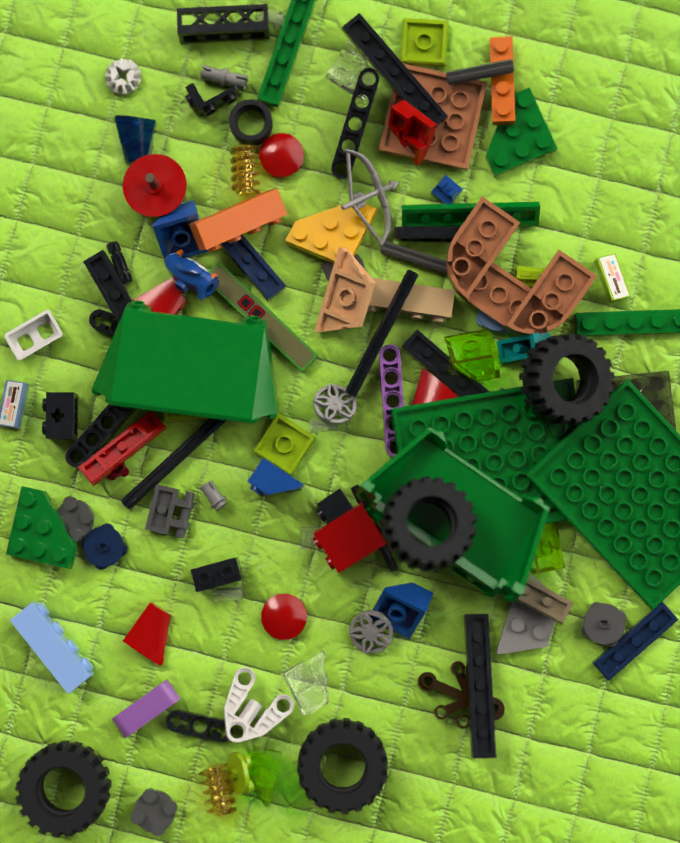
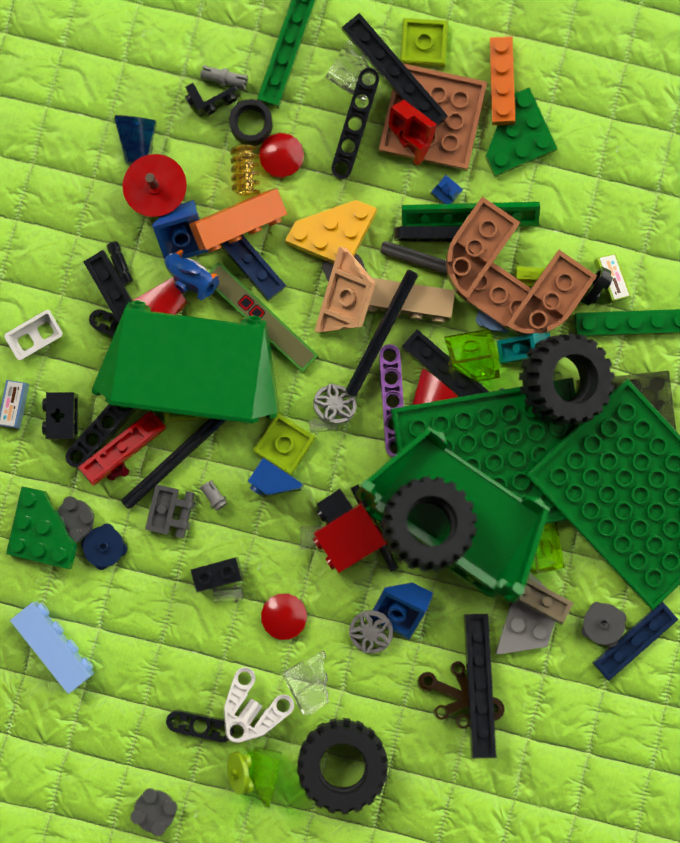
black tyre [15,740,112,838] -> none
white gear [105,58,141,95] -> none
medium lavender beam [112,679,181,738] -> none
red slope [123,601,171,666] -> none
black fence [177,4,270,44] -> none
clear yellow piece [199,762,237,816] -> none
clear pin [255,9,285,29] -> none
light grey piece [341,149,399,247] -> none
dark grey axle [446,59,514,85] -> none
none -> black plate [580,266,613,306]

